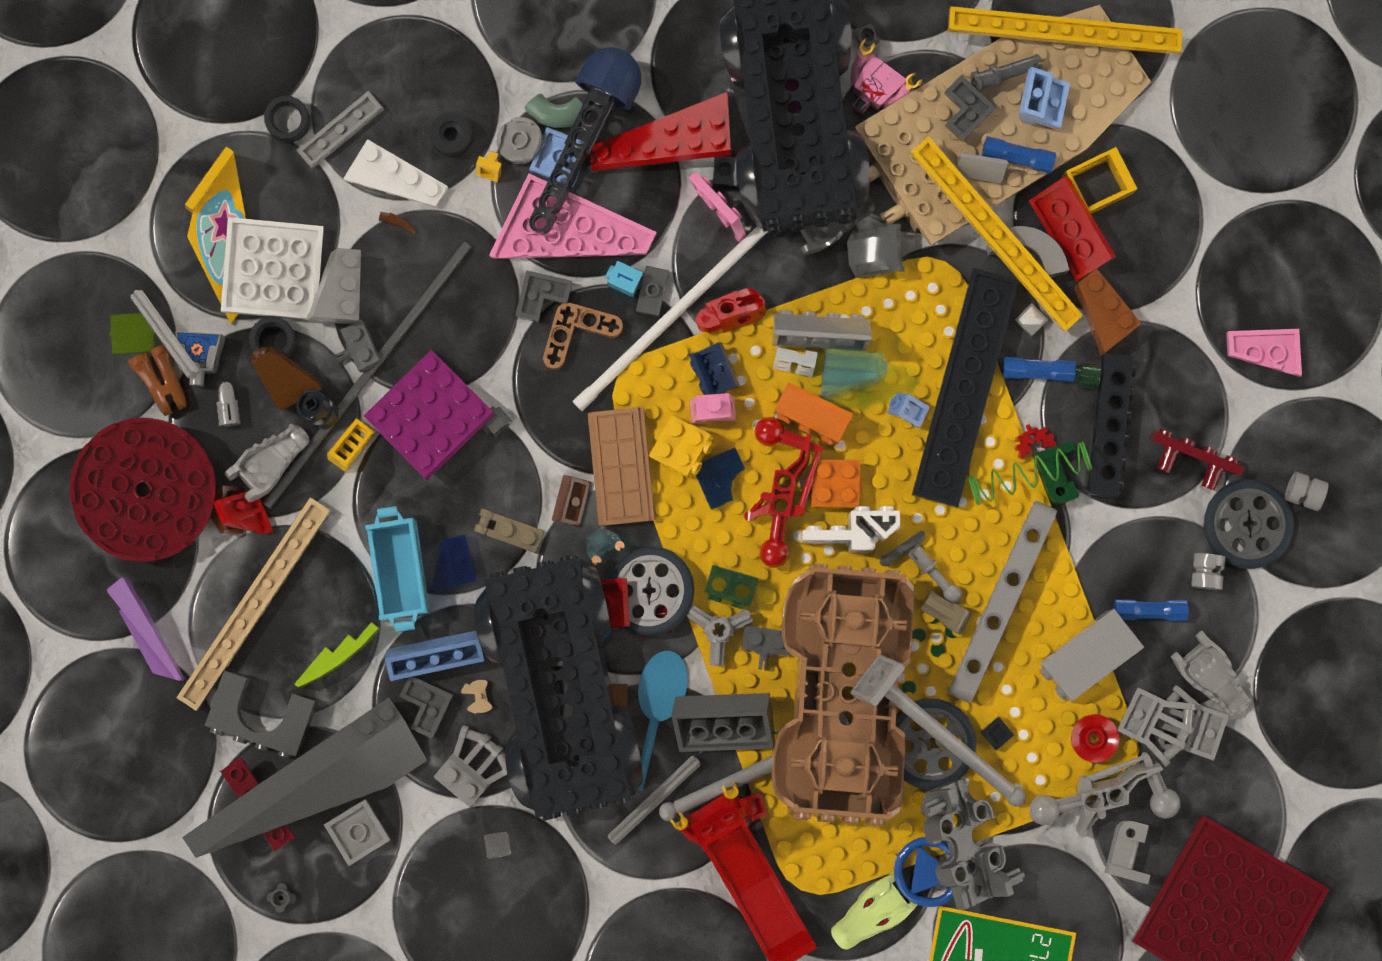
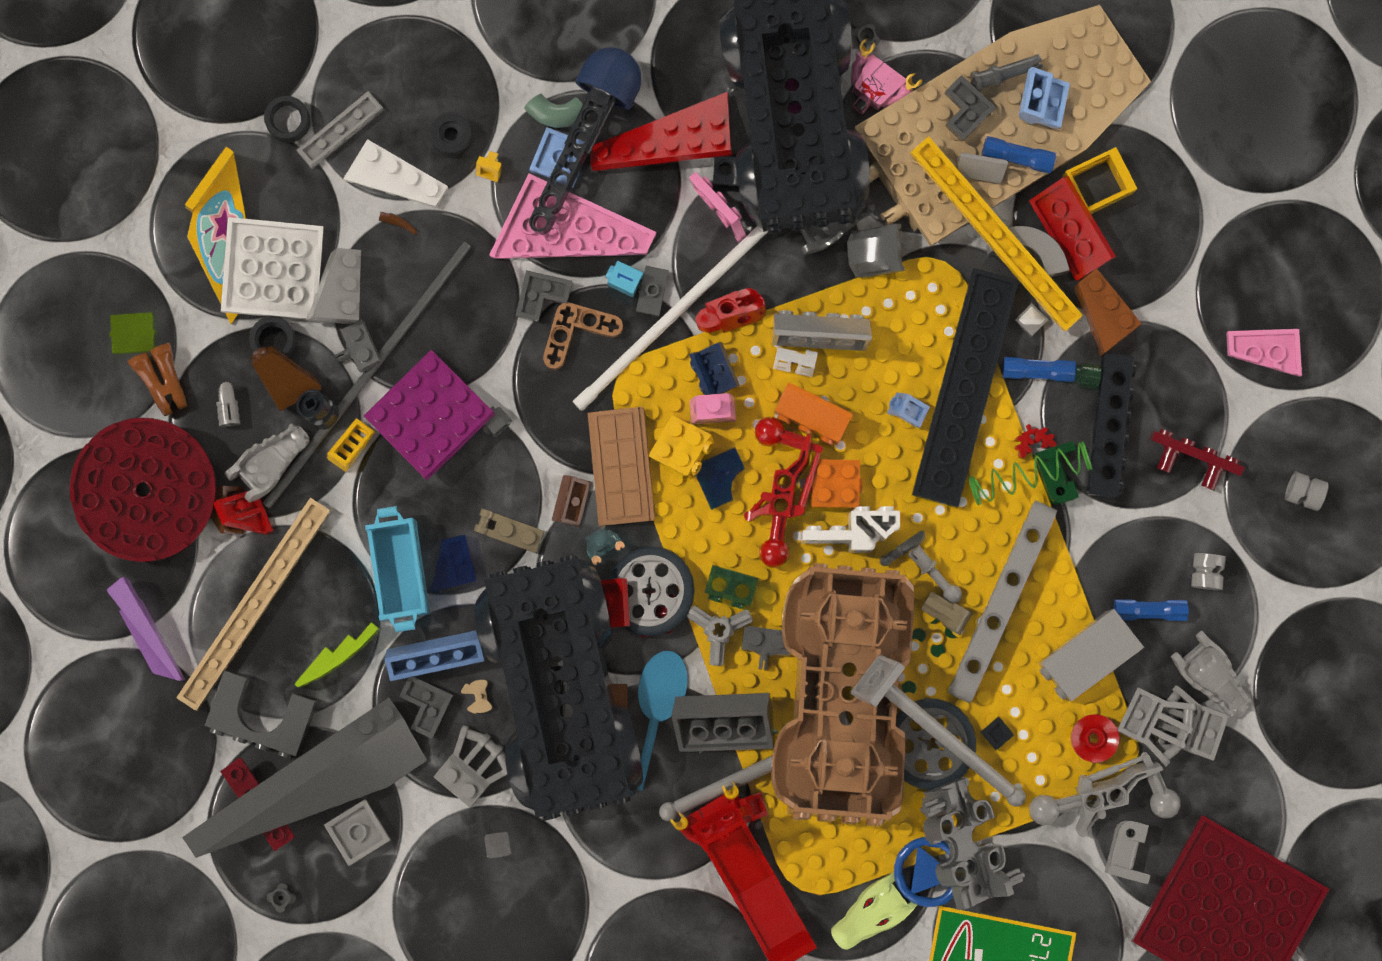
light grey axle [131,290,199,379] -> none
torso [175,331,225,387] -> none
light grey tile [497,117,543,164] -> none
light grey axle [608,755,701,845] -> none
clear light blue slope [820,348,888,401] -> none
yellow plate [948,6,1183,55] -> none
wedge [1204,479,1294,569] -> none

